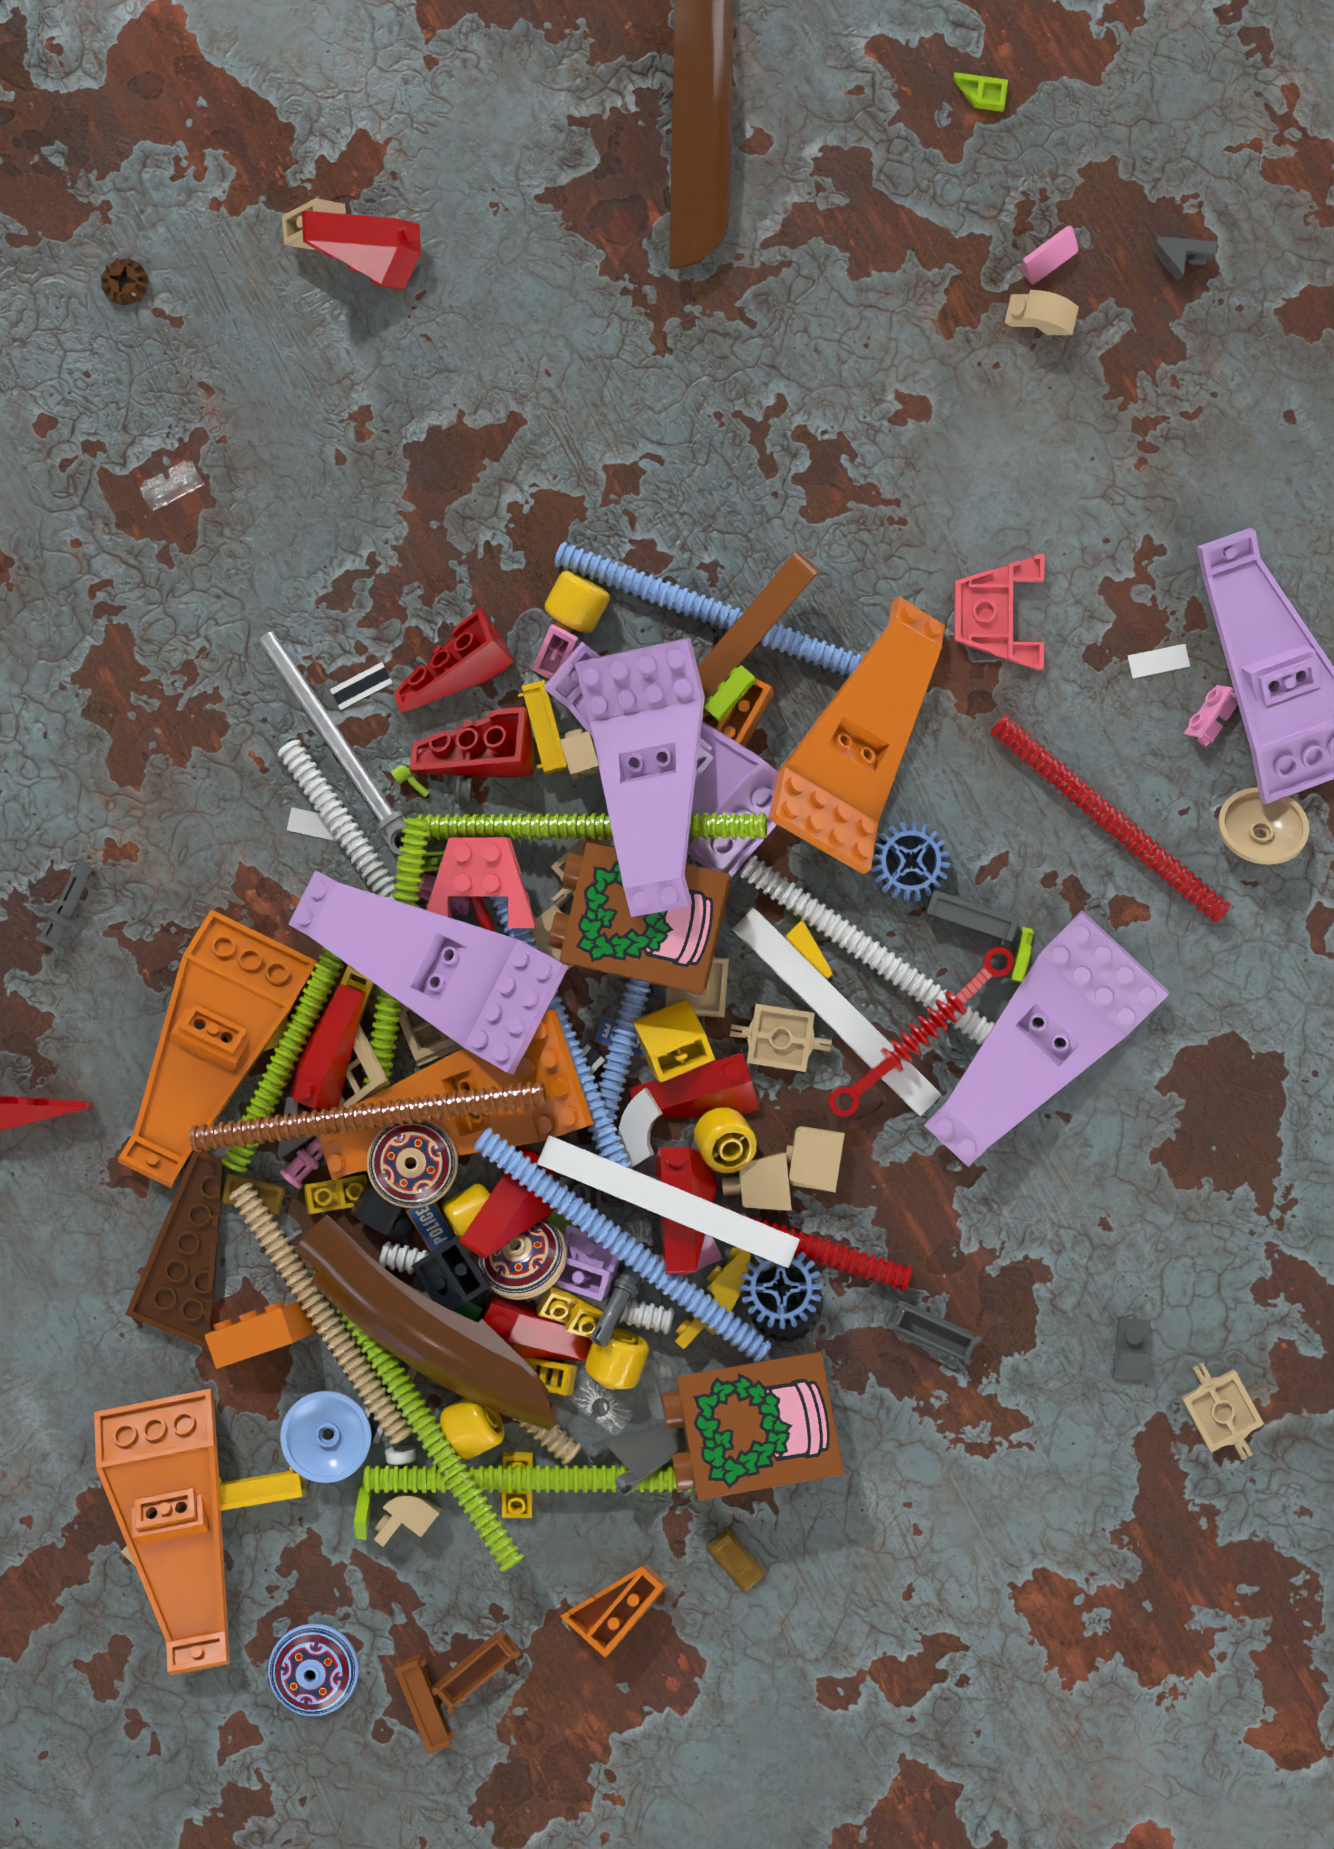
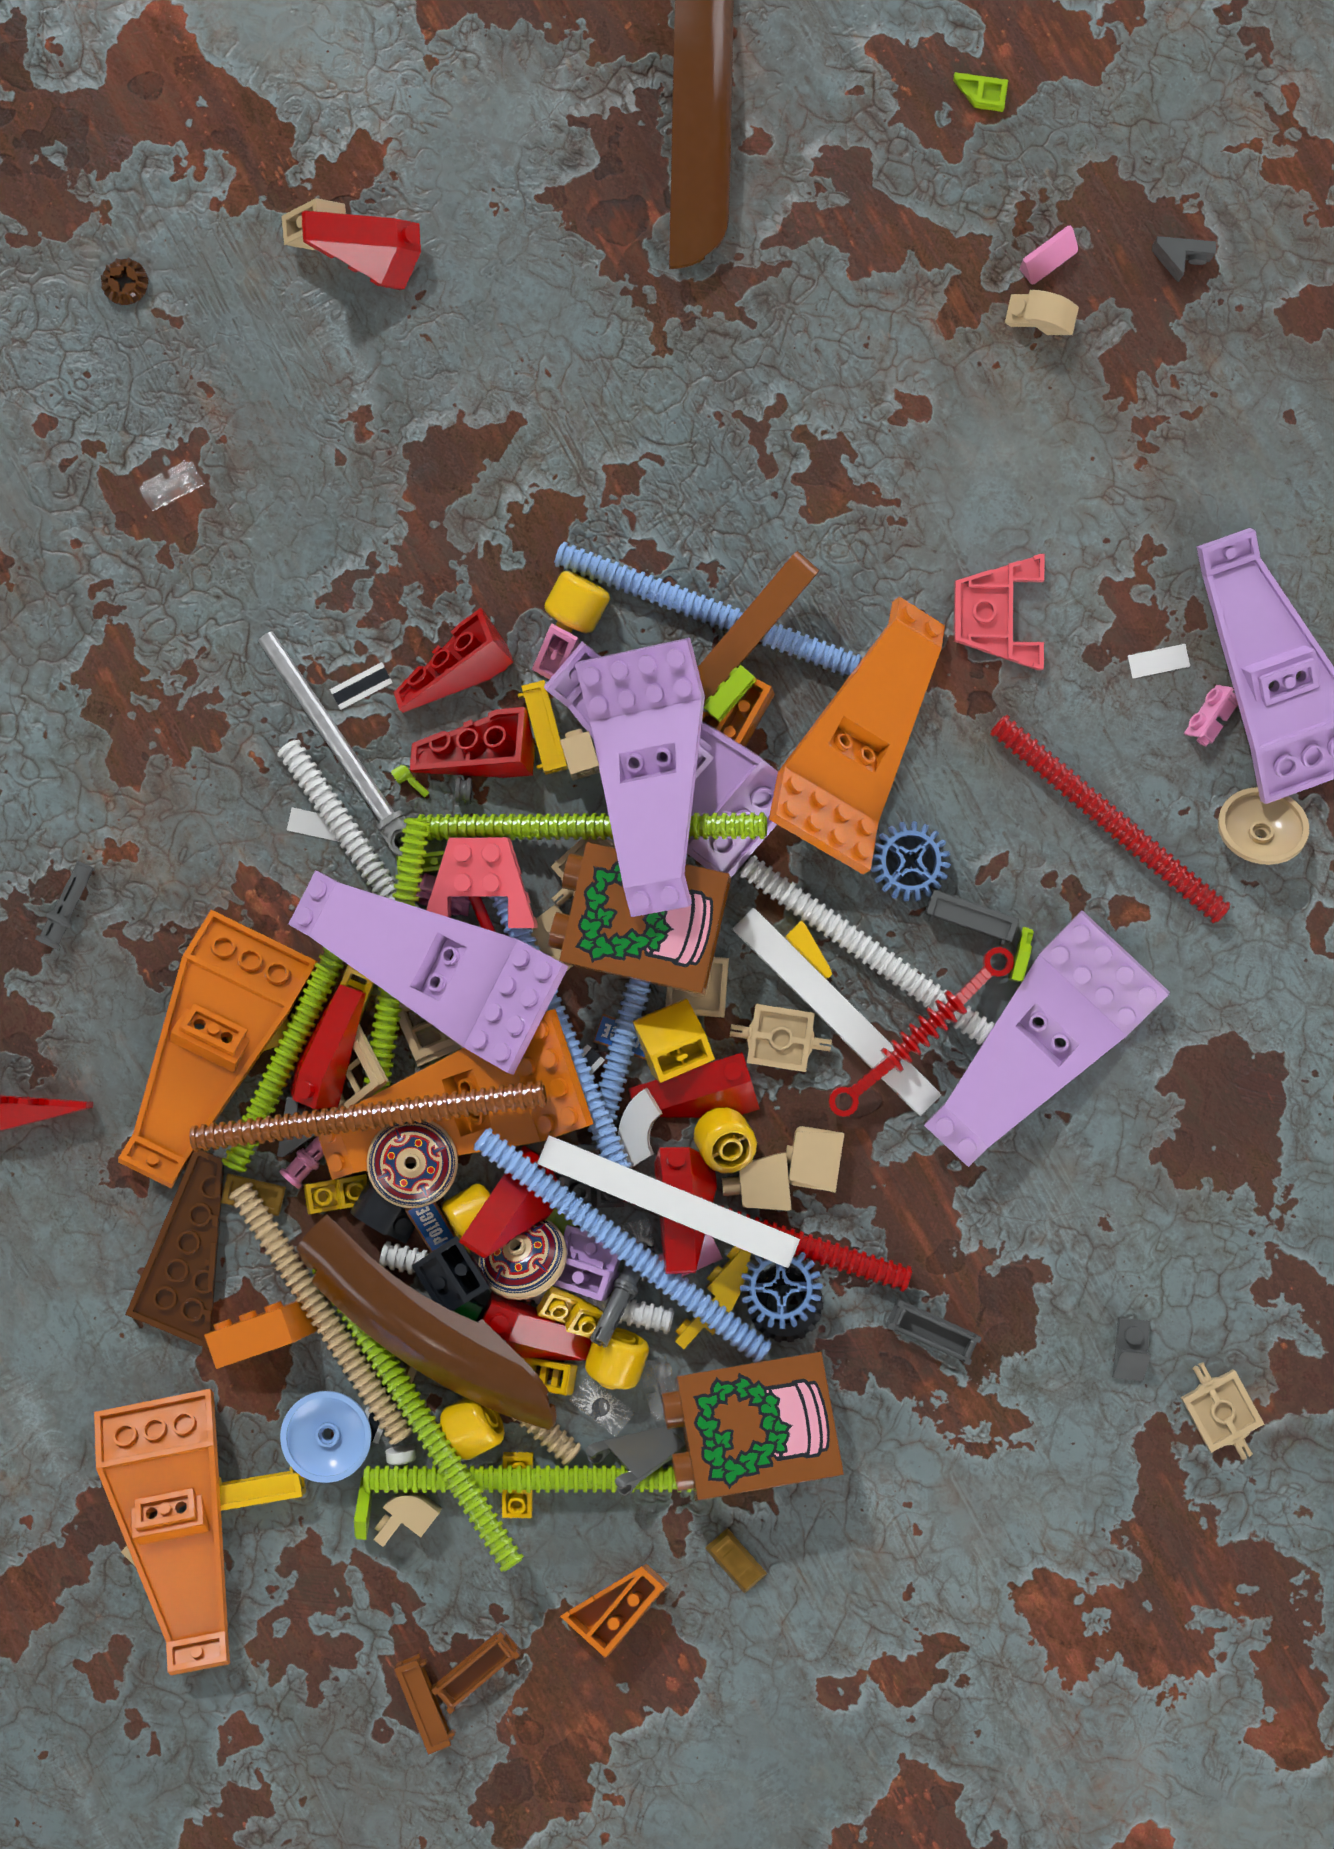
dish [268,1623,359,1716] -> none

